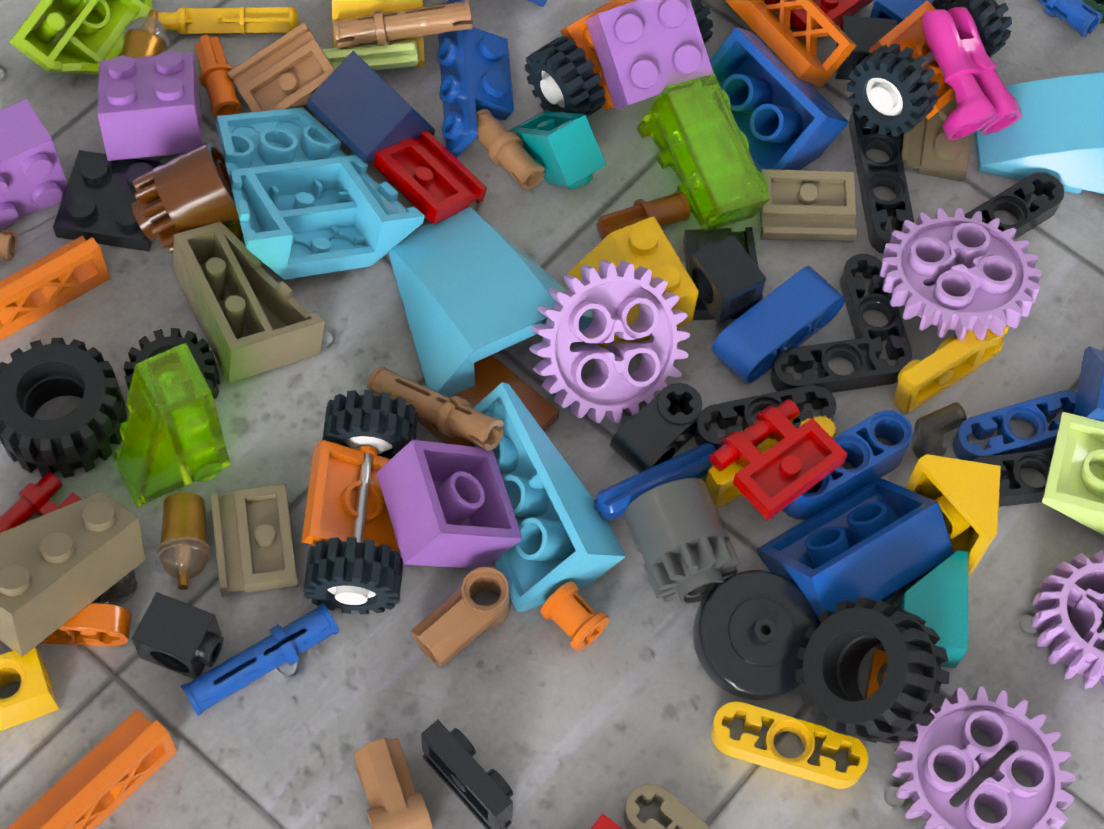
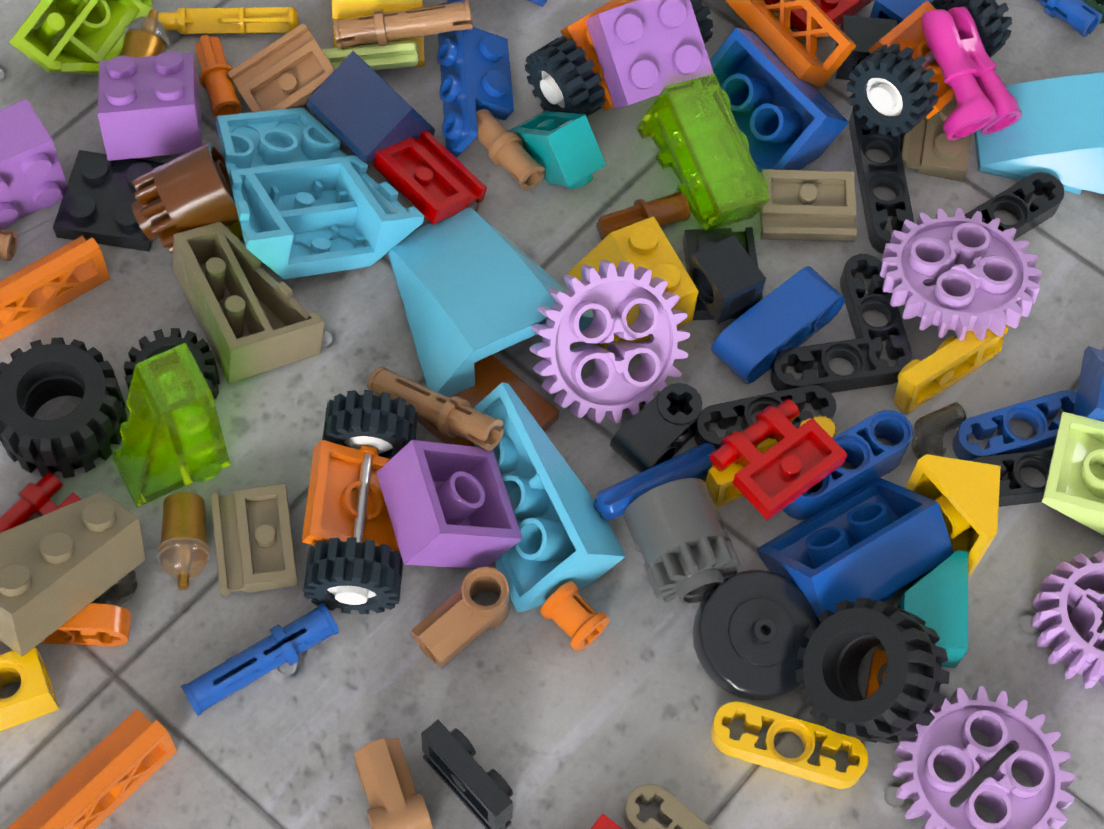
black brick [131,592,224,679] -> none

